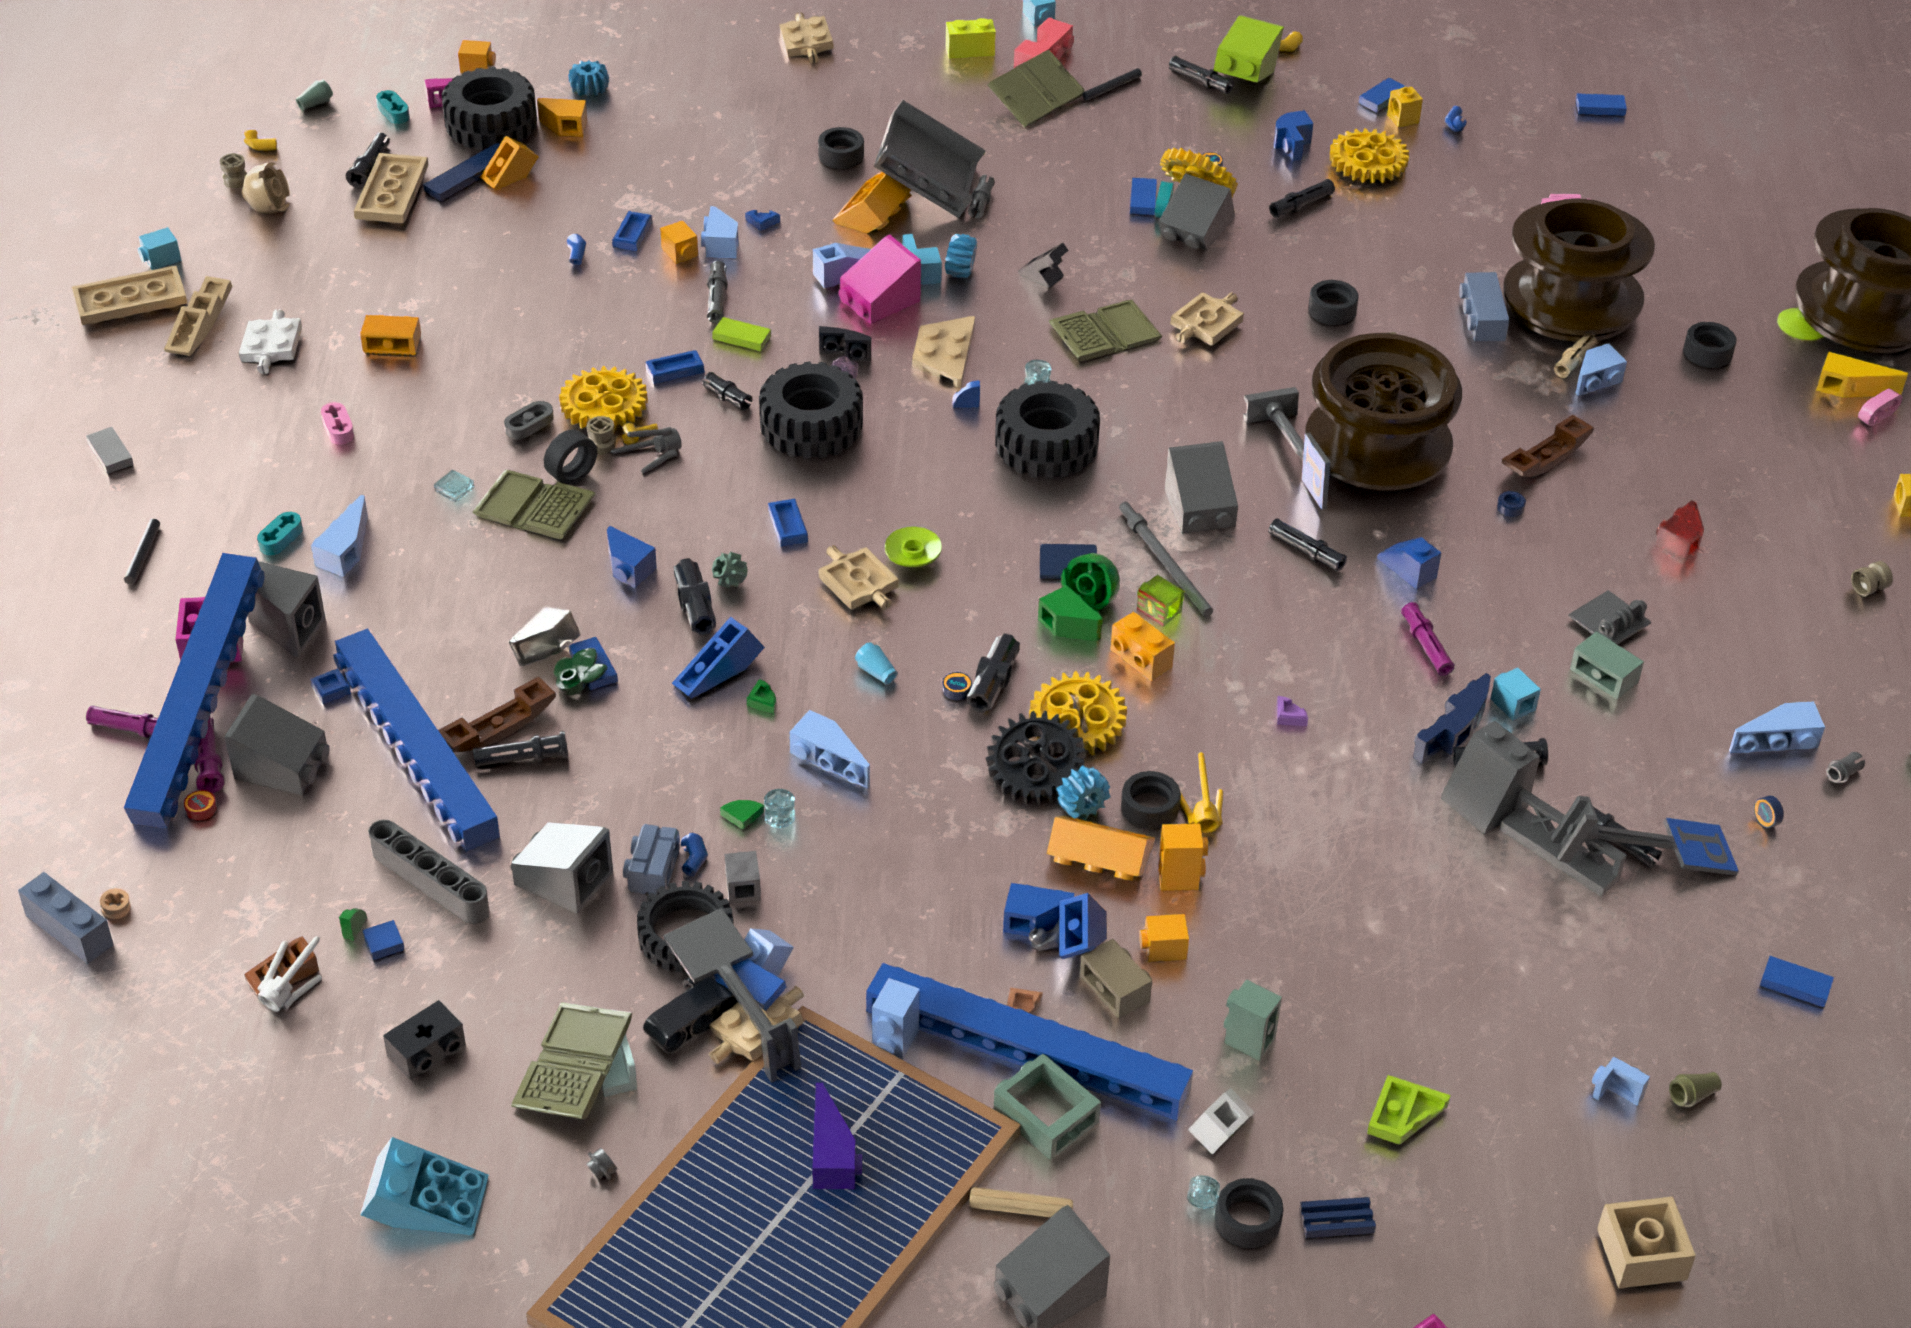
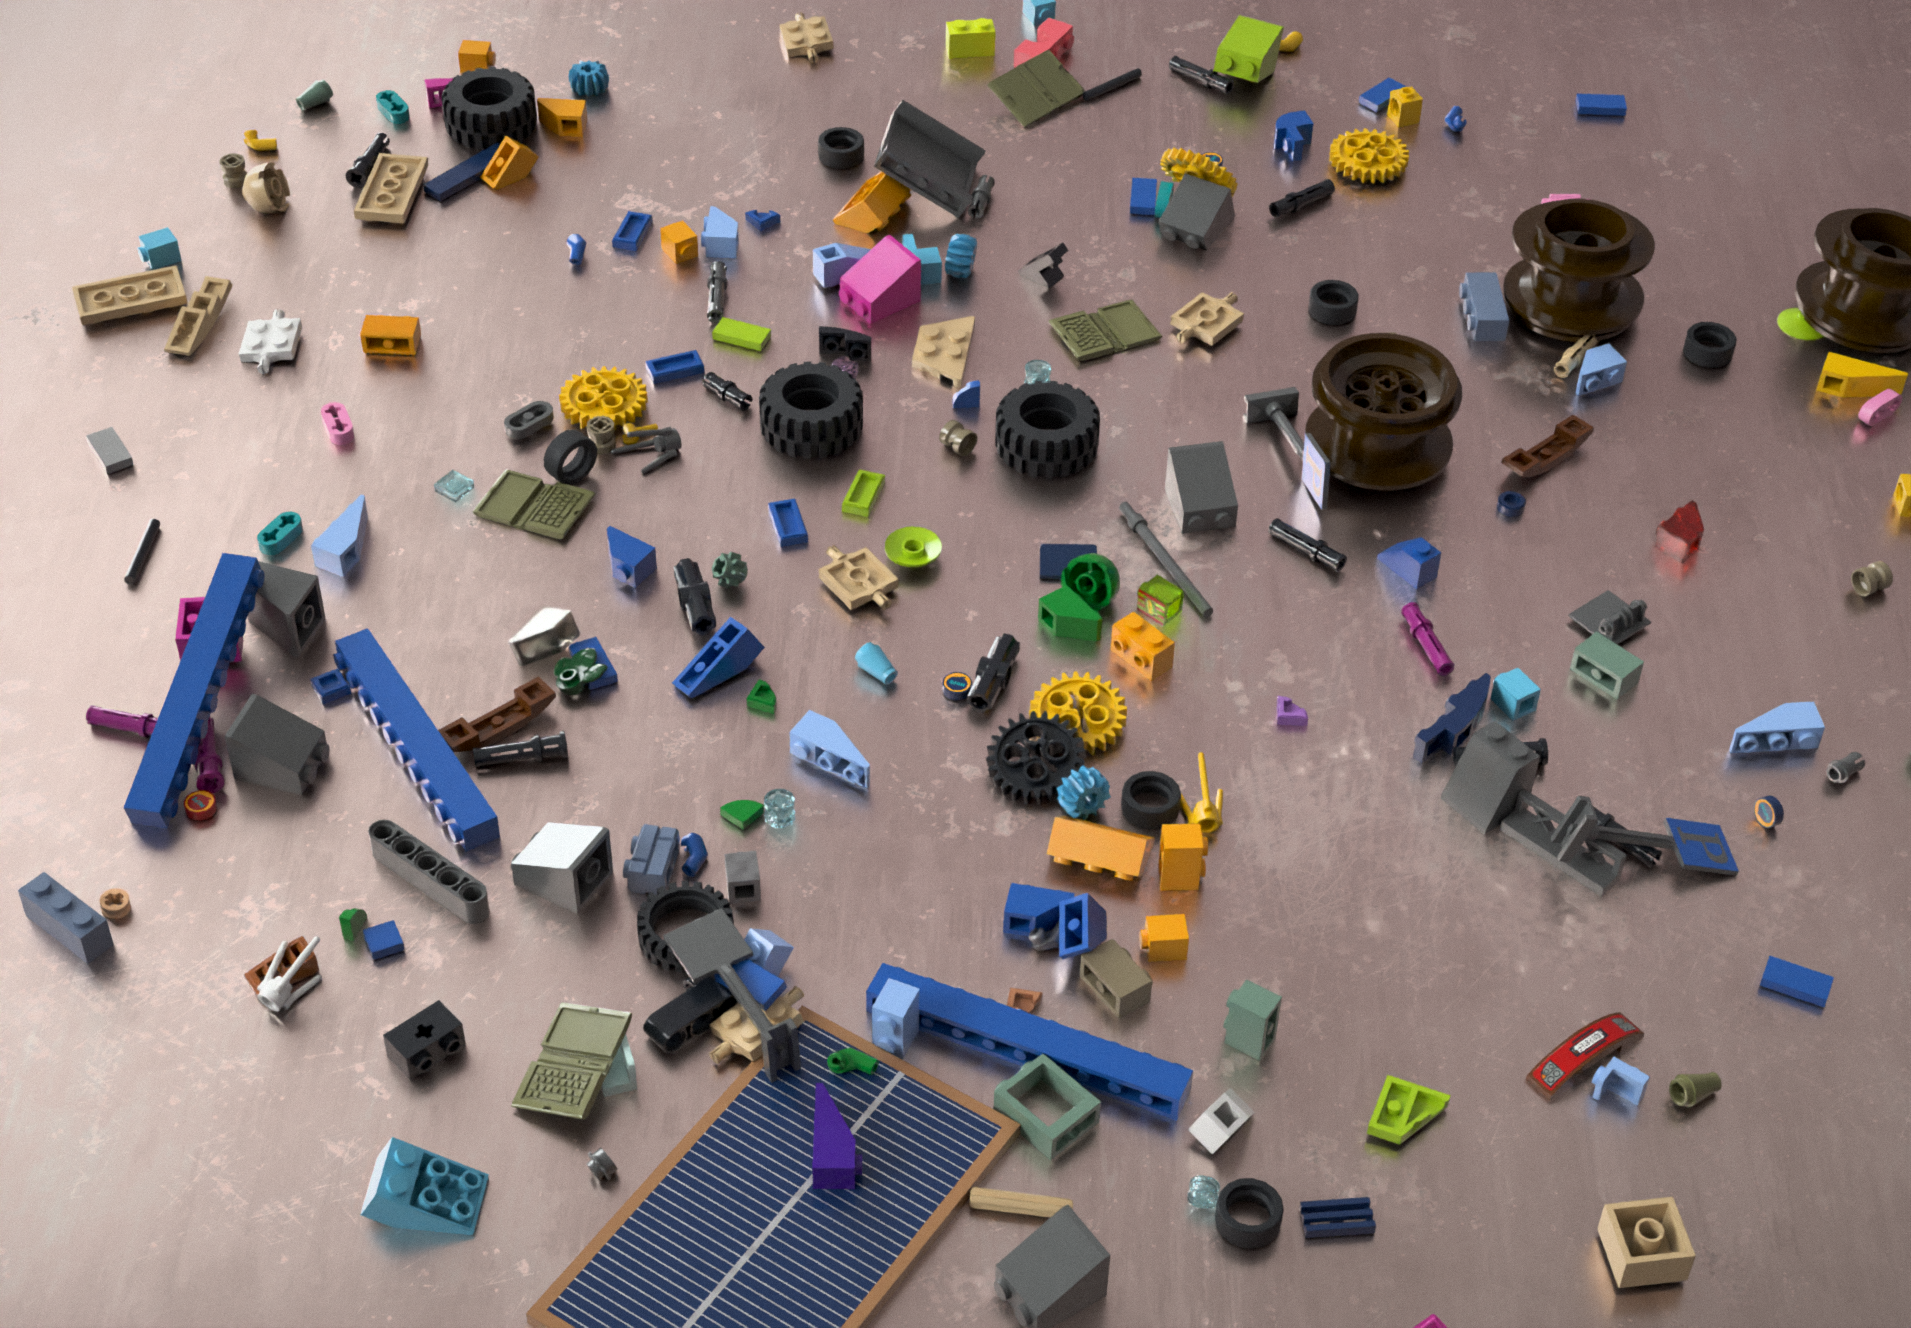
none -> green arm [827,1048,879,1075]
none -> lime tile [842,469,885,517]
none -> dark tan wheel [939,419,978,457]
none -> slope [1526,1012,1644,1101]

